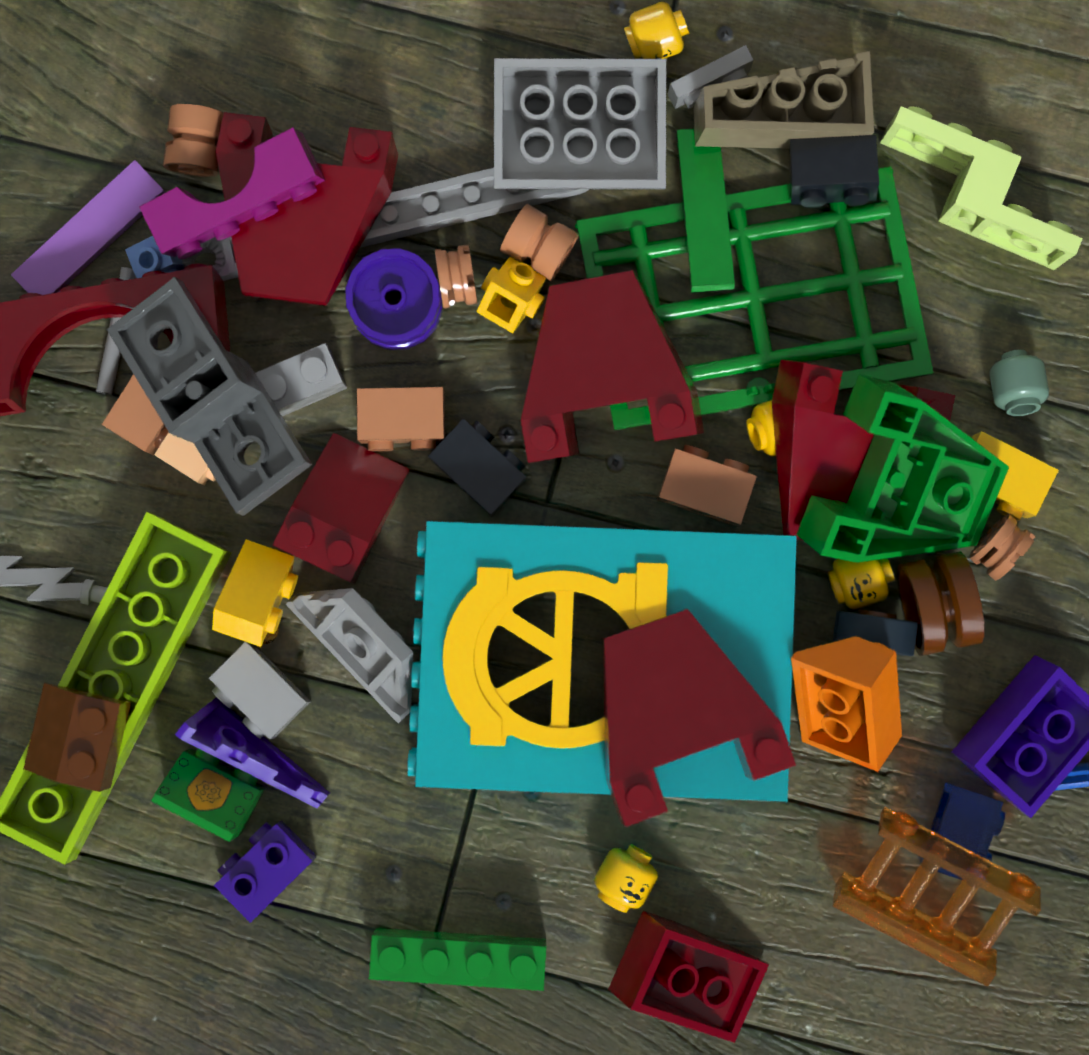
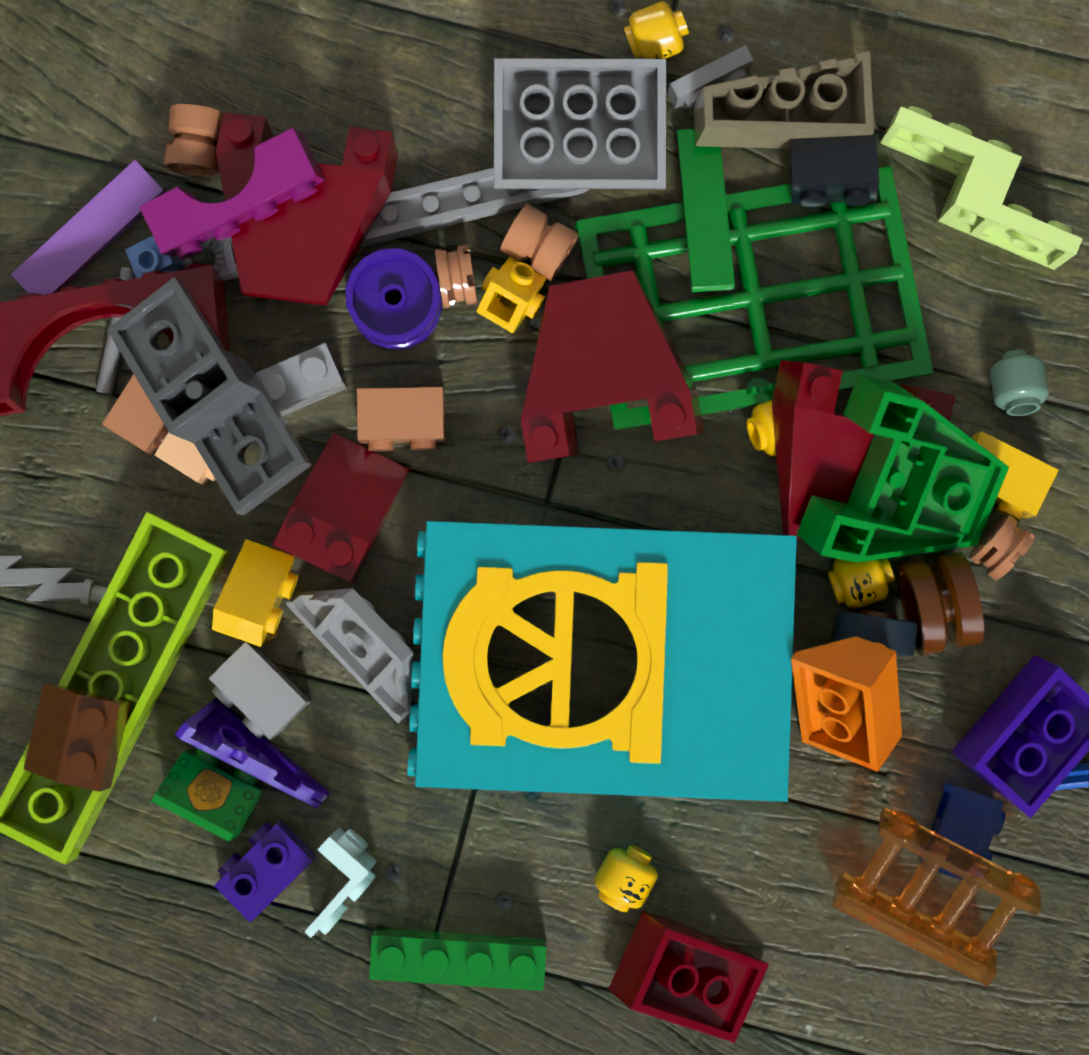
black brick [428,419,527,517] -> none
dark red wedge [603,609,797,827] -> none
nougat brick [657,445,757,527] -> none
none -> light aqua bracket [305,827,377,938]

